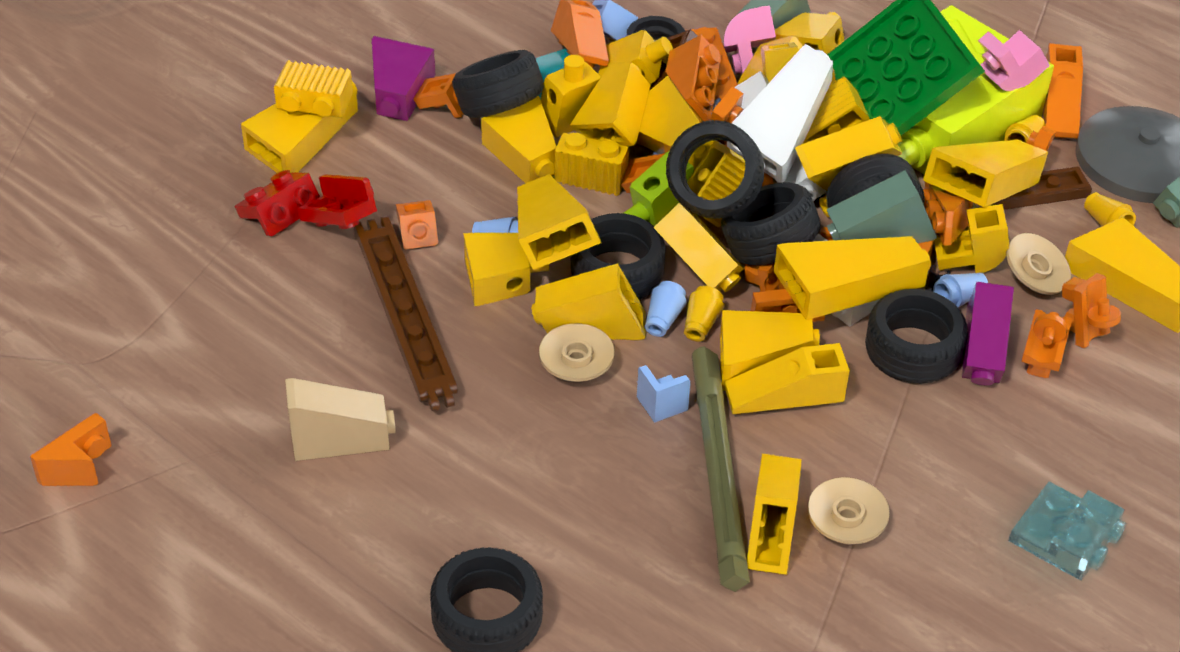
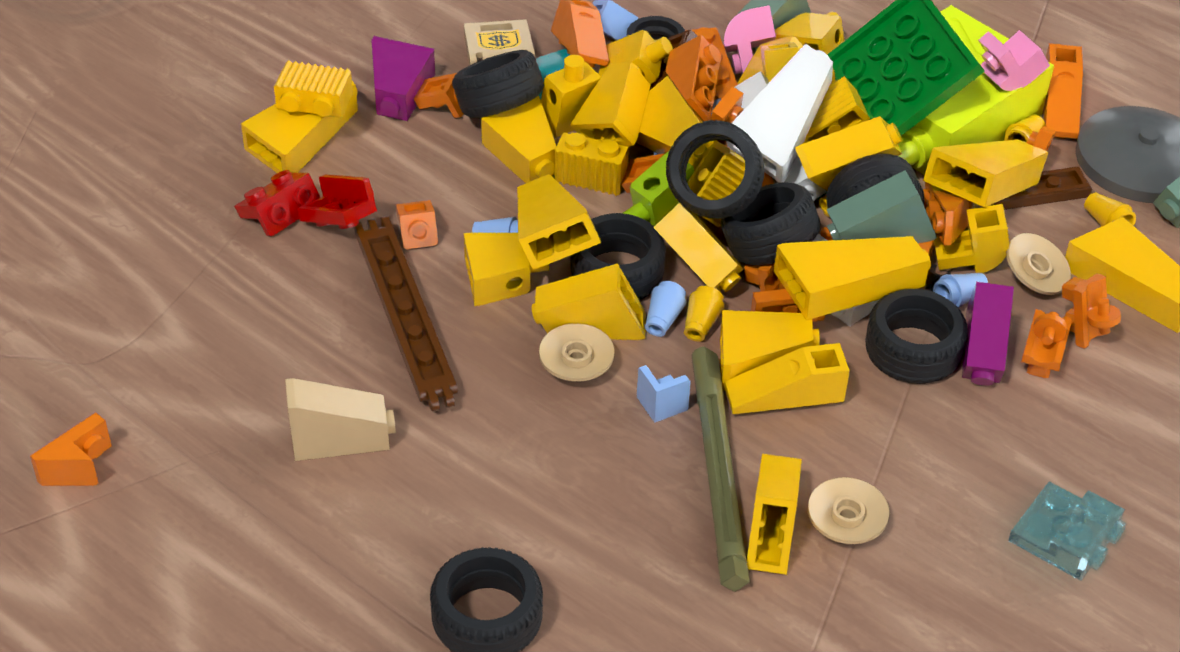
none -> tan container [464,19,535,66]

